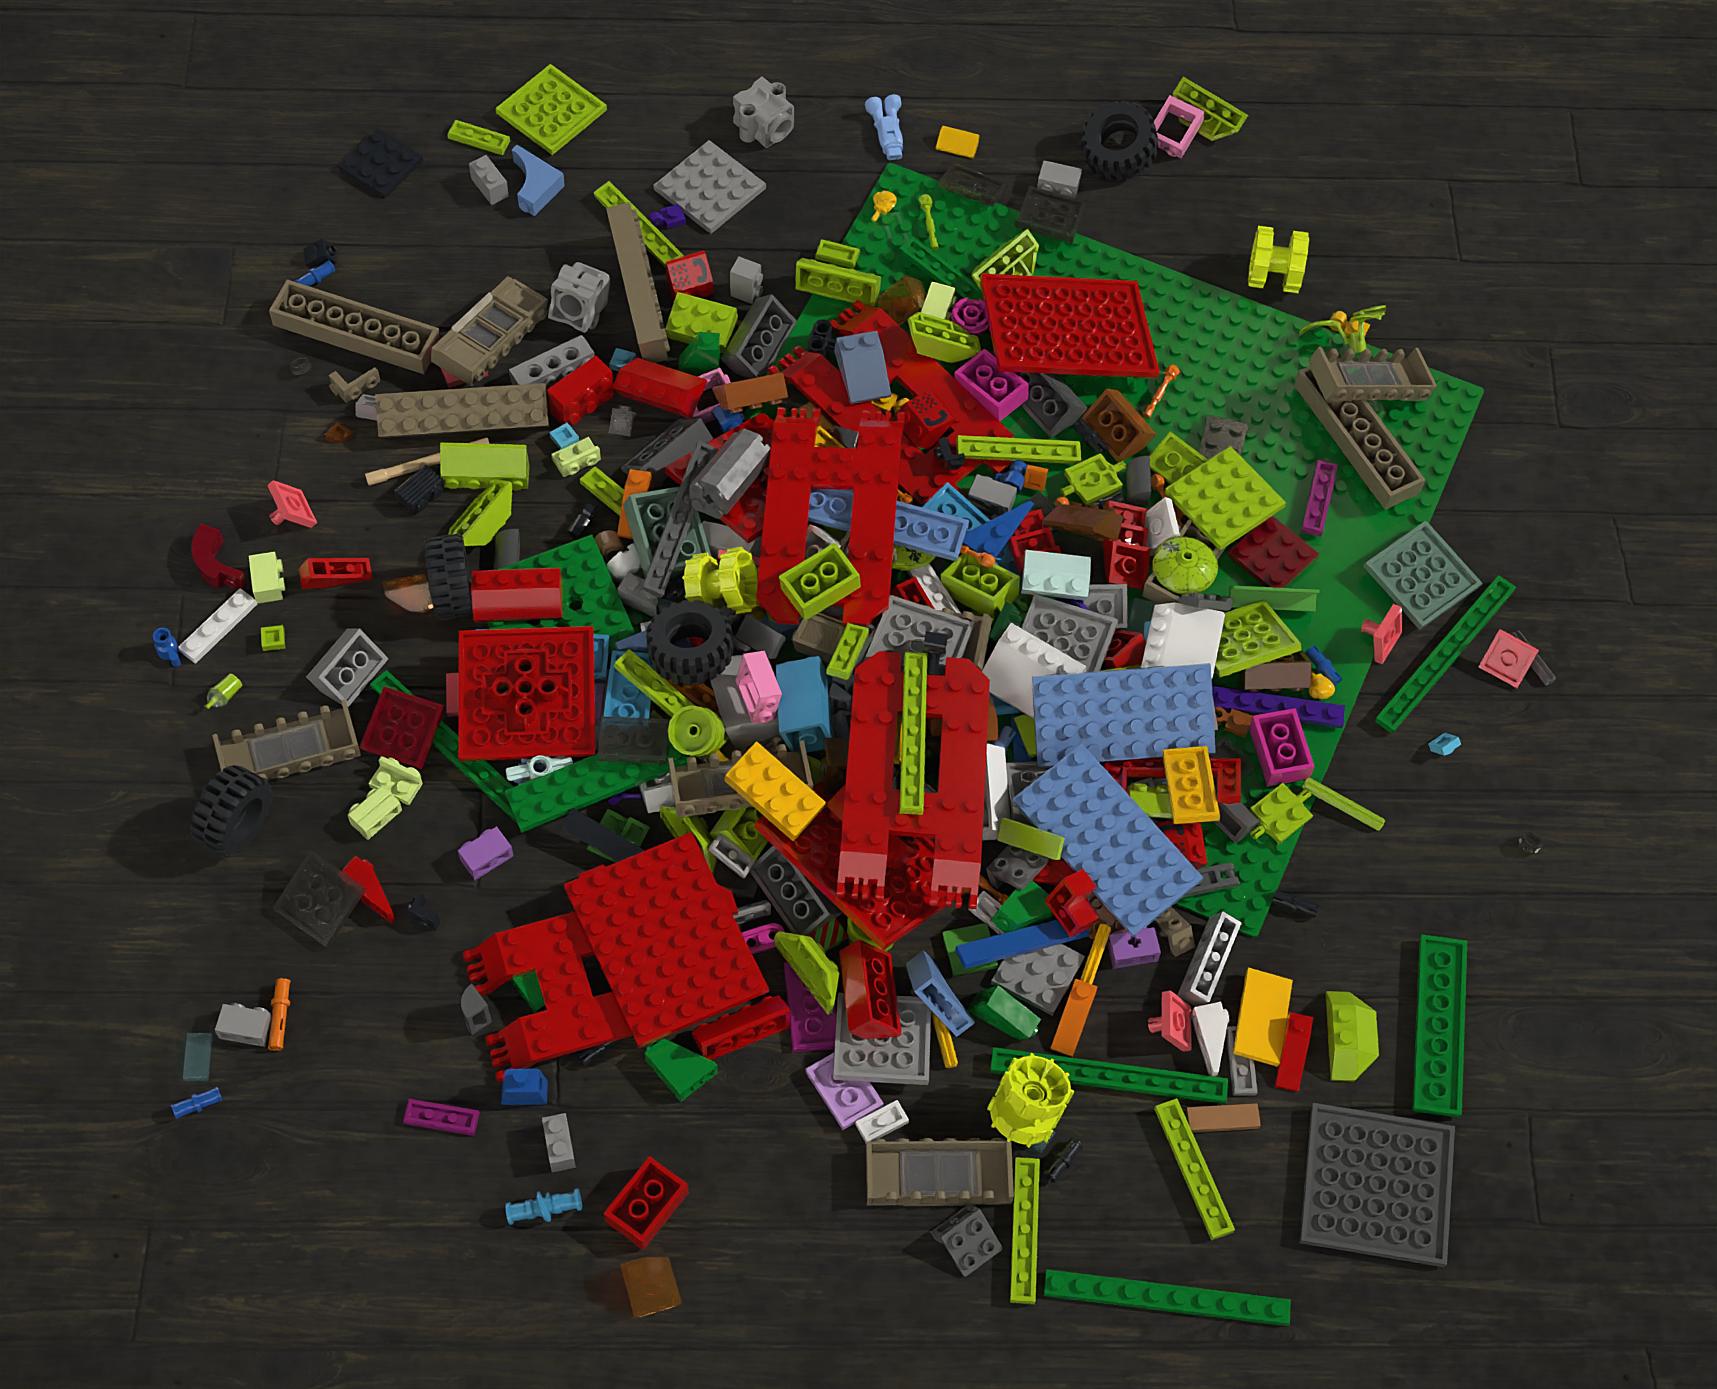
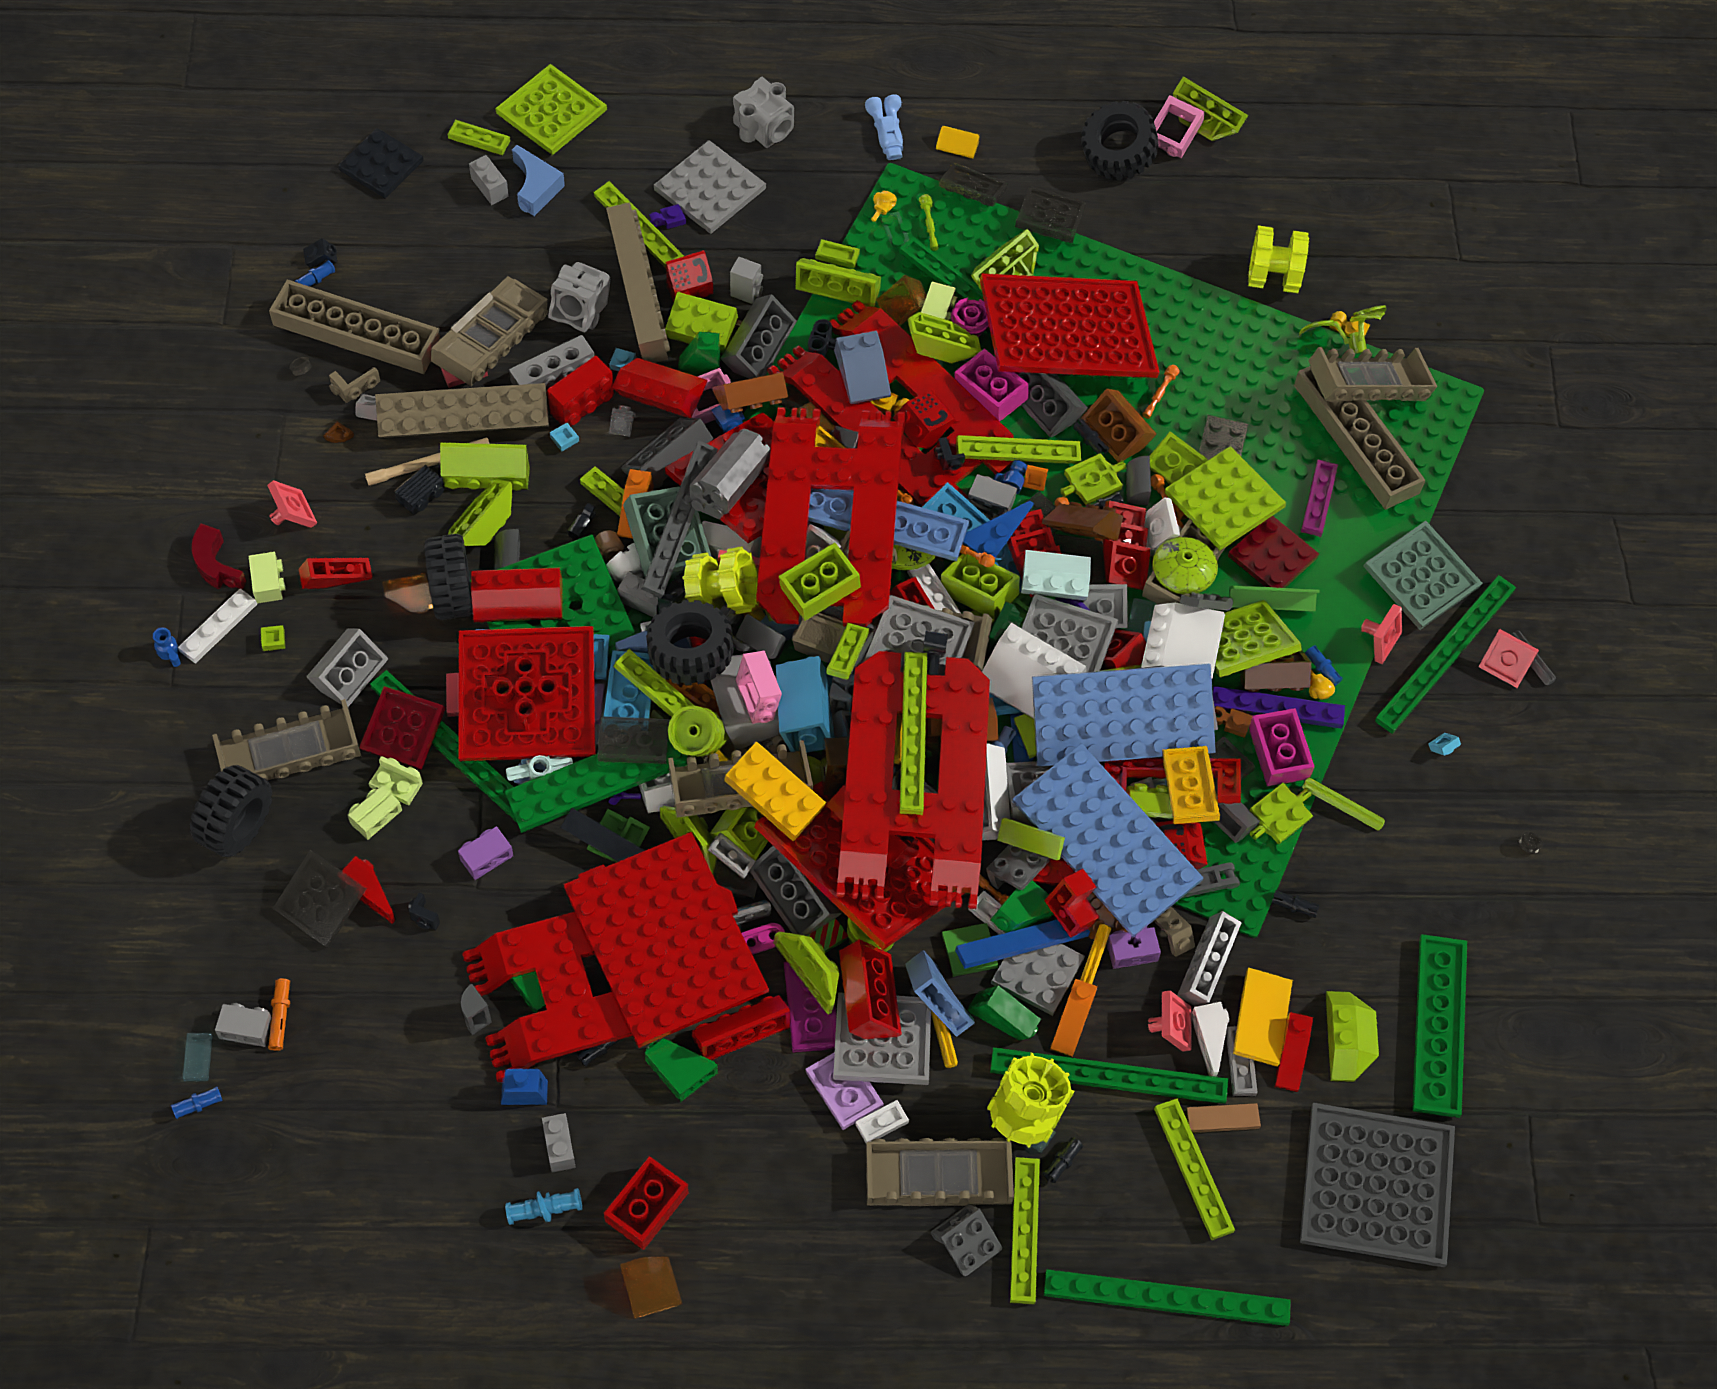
lime piece [205,673,242,709] -> none
magenta tile [403,1099,480,1136] -> none
yellowish green bracket [551,437,601,477] -> none
light grey brick [1037,161,1082,200] -> none

